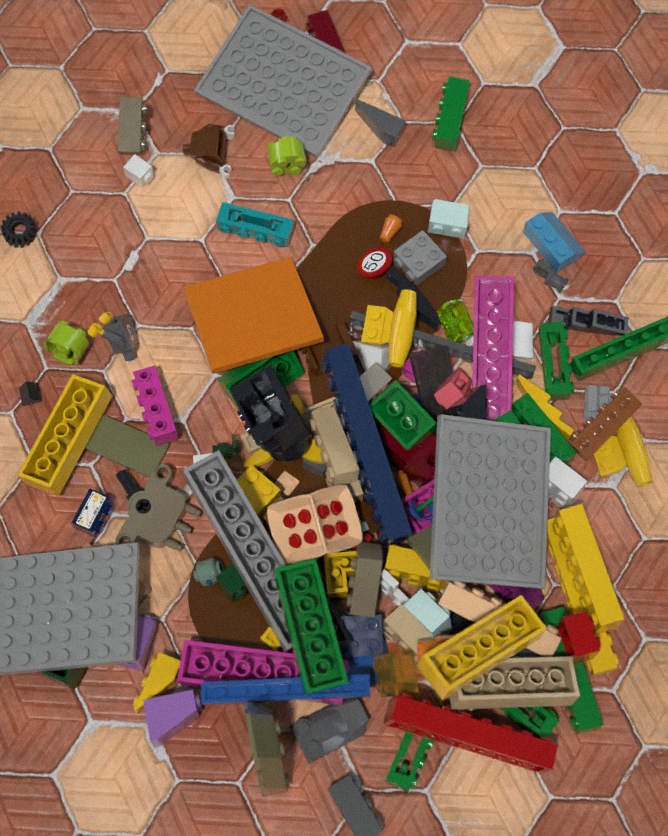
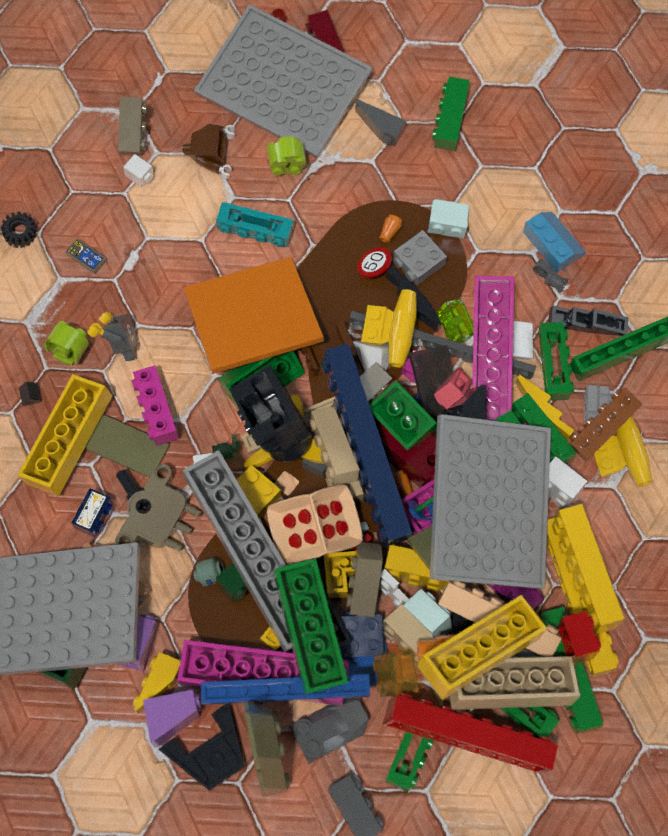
none -> tile [65,238,106,274]
none -> black wing [158,704,245,791]

